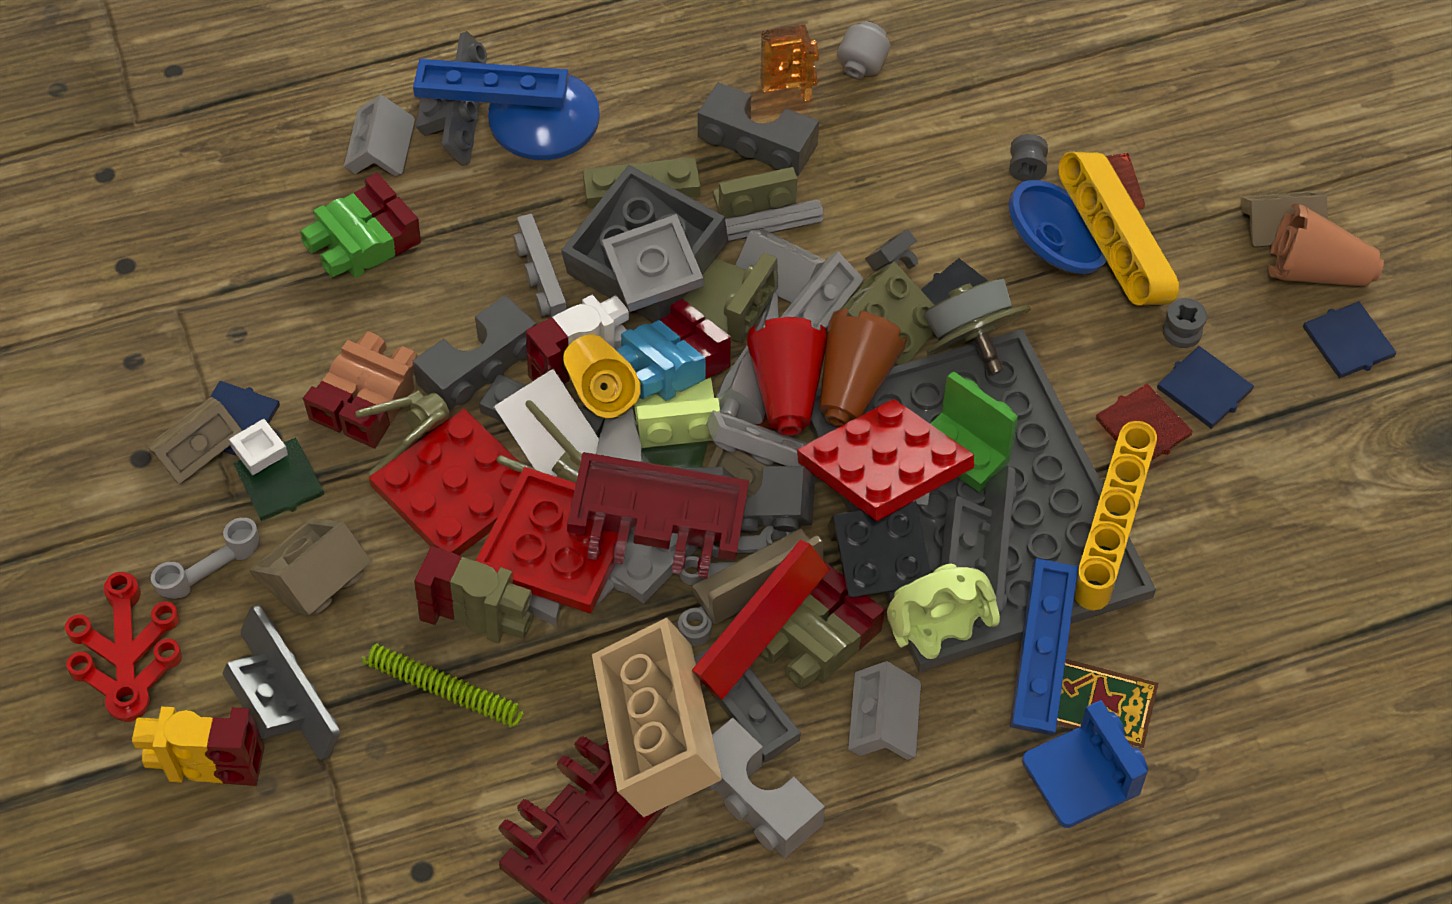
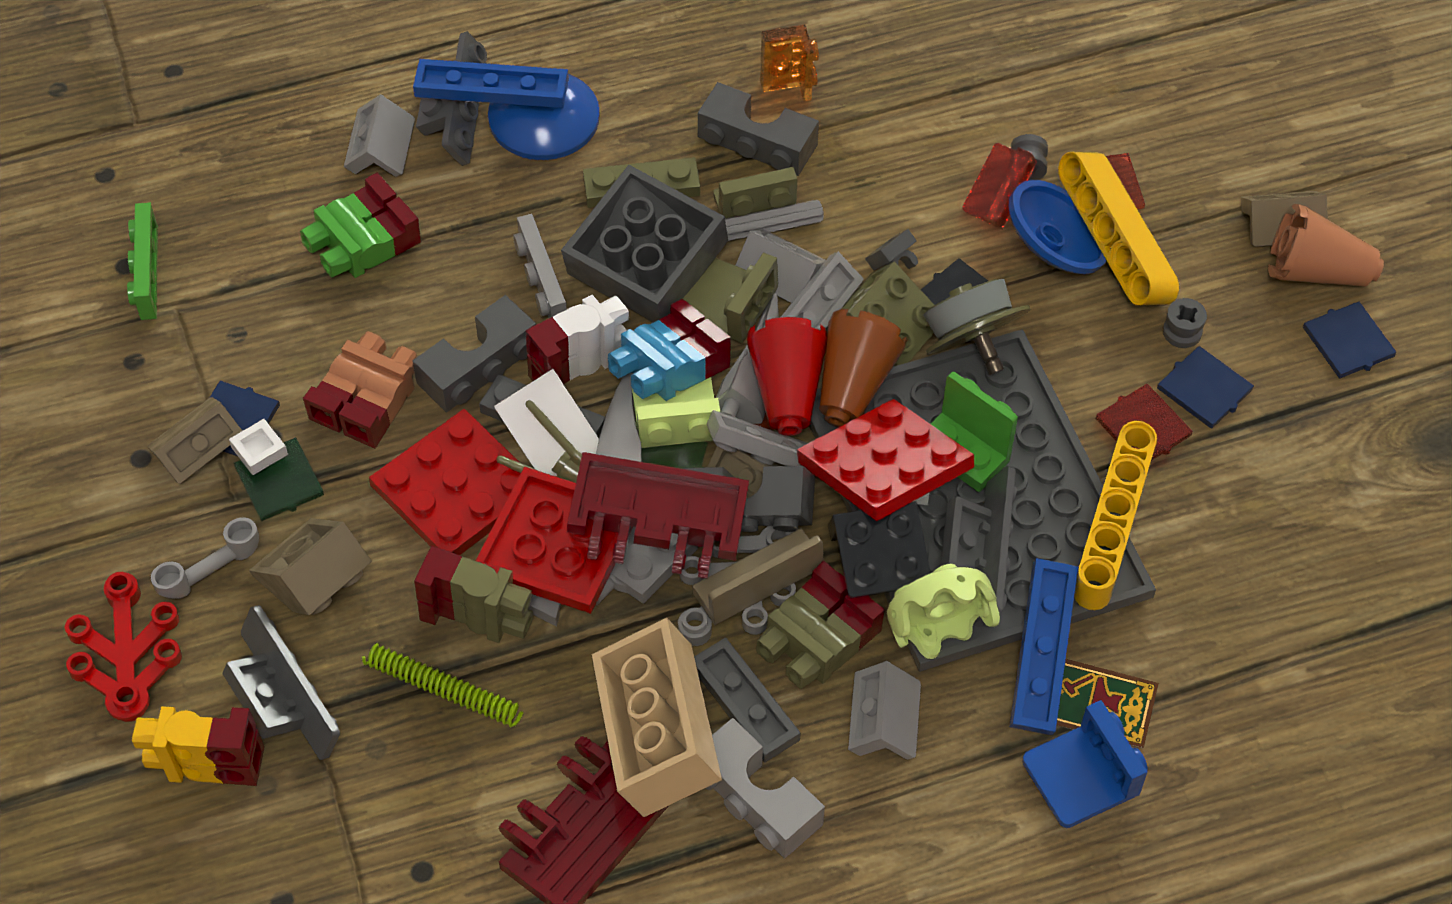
olive plant [355,390,450,477] -> none
yellow cap [563,334,640,419] -> none
light grey plate [602,214,705,312] -> none
red tile [692,539,830,700] -> none
light grey head [837,21,891,79] -> none
none -> bright green plate [127,202,158,320]
none -> clear red panel [962,143,1037,230]

